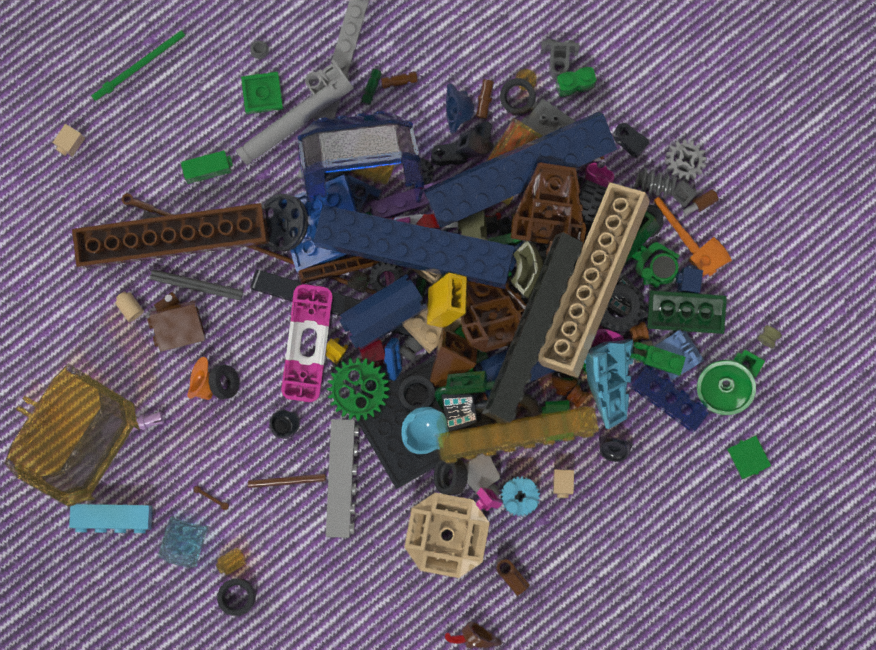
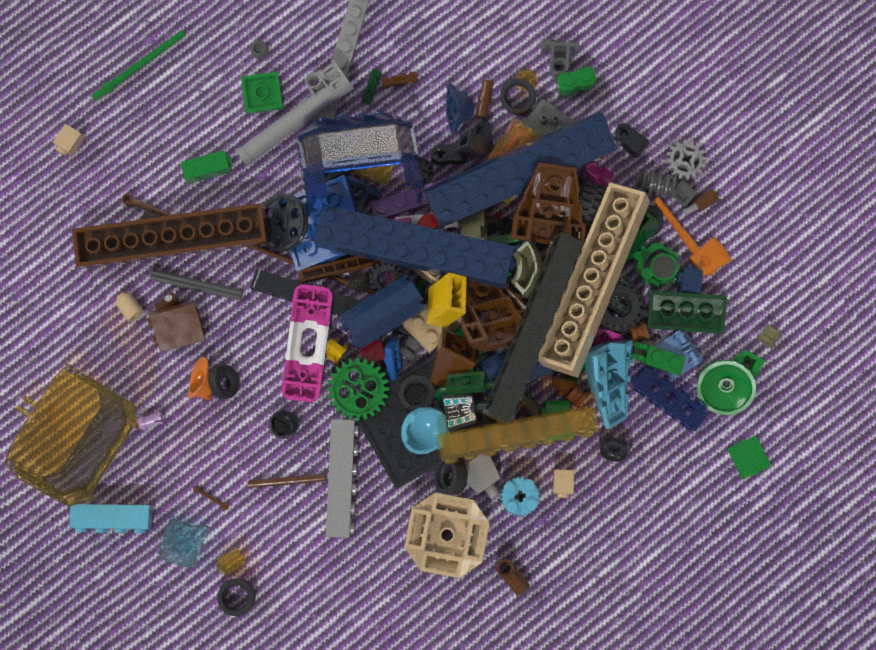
reddish brown piece [445,621,503,648] -> none
dark pink tile [476,487,503,511] -> none

